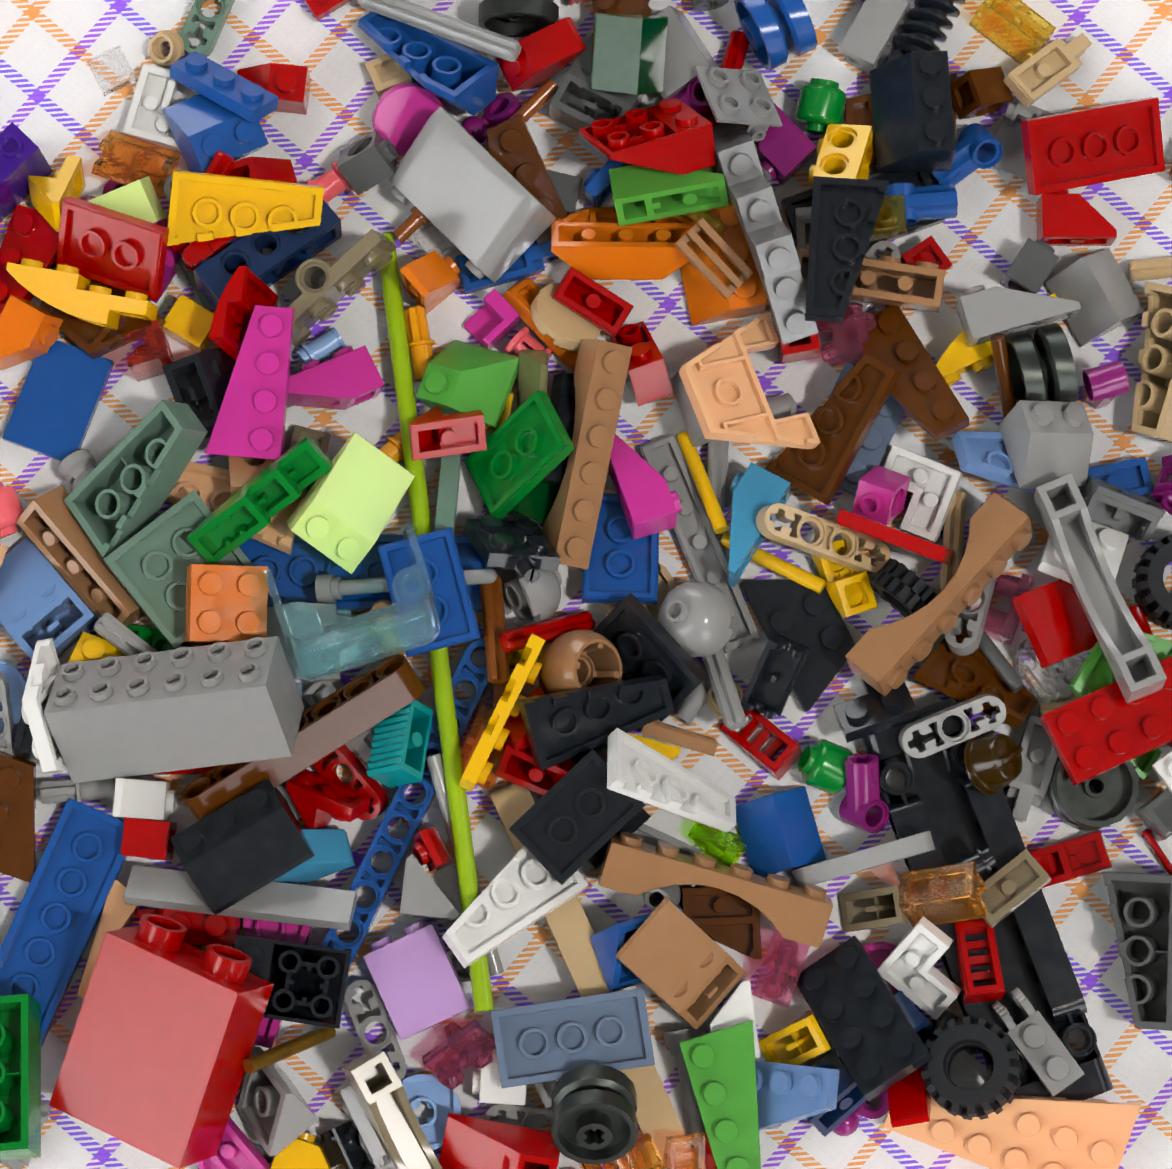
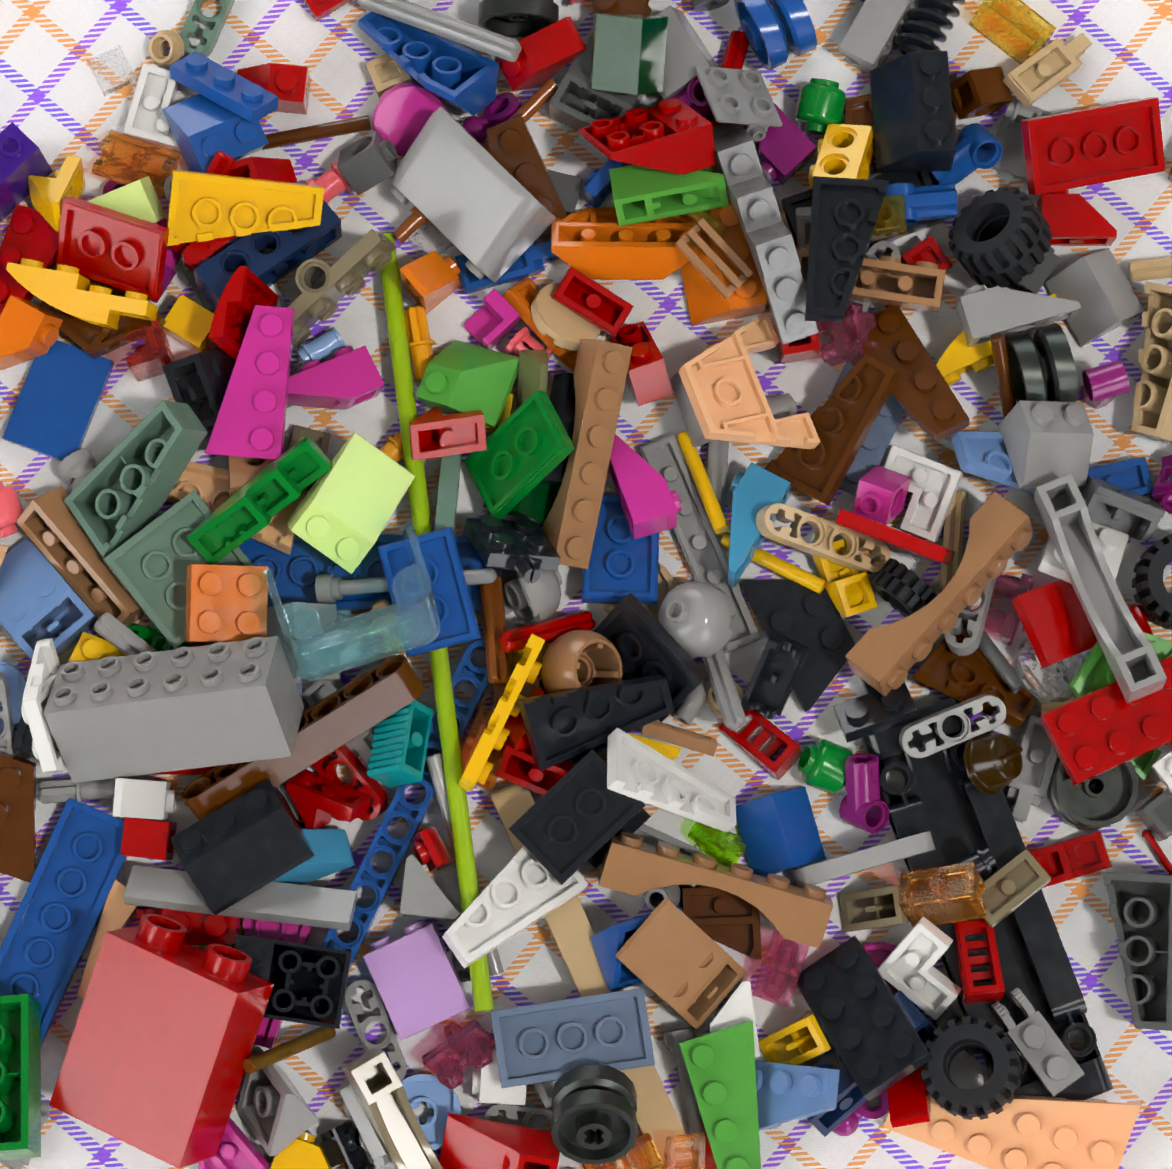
none -> reddish brown bar [262,115,371,150]
none -> black tyre [948,187,1052,288]

